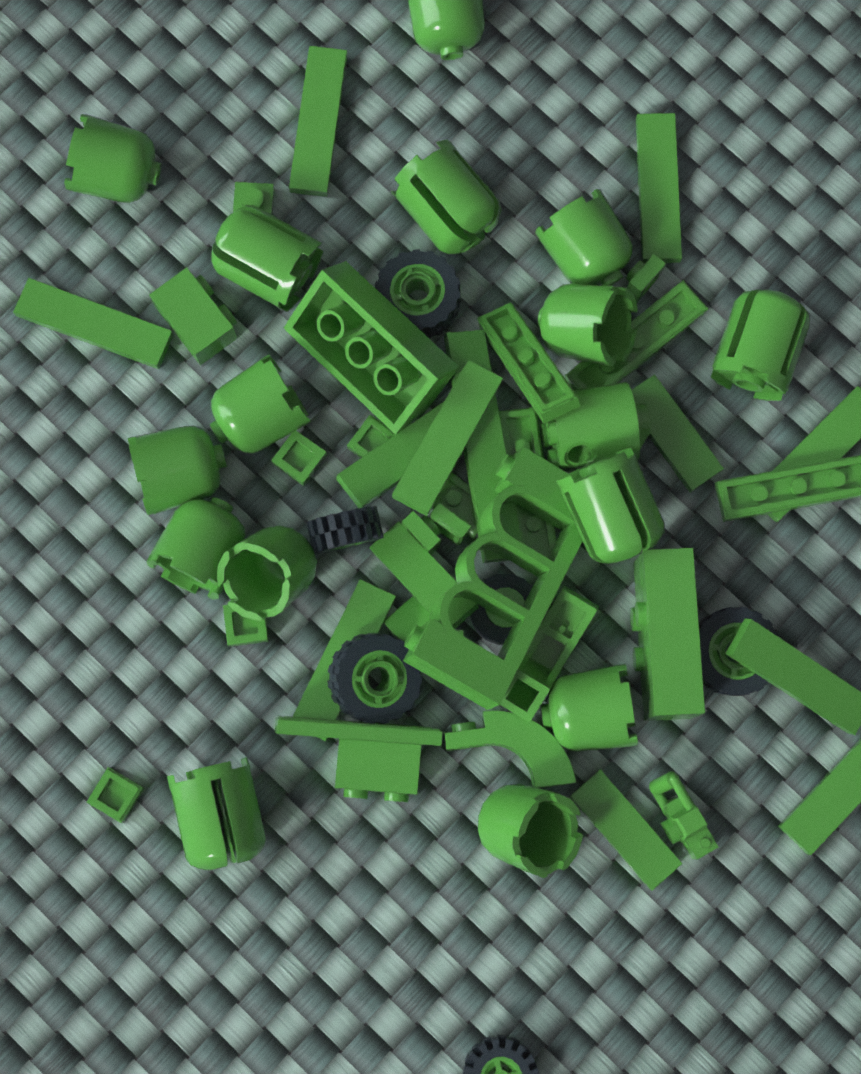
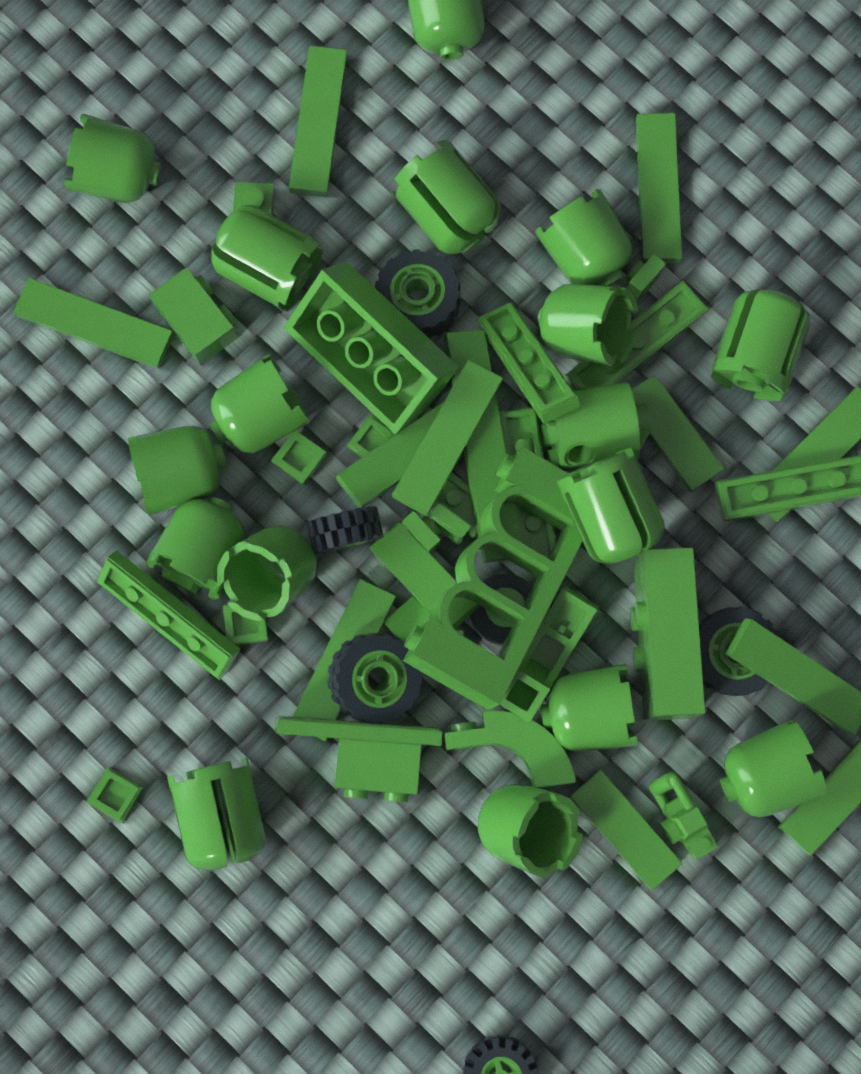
none -> bright green tile [97,550,240,680]
none -> bright green cylinder [720,720,827,818]

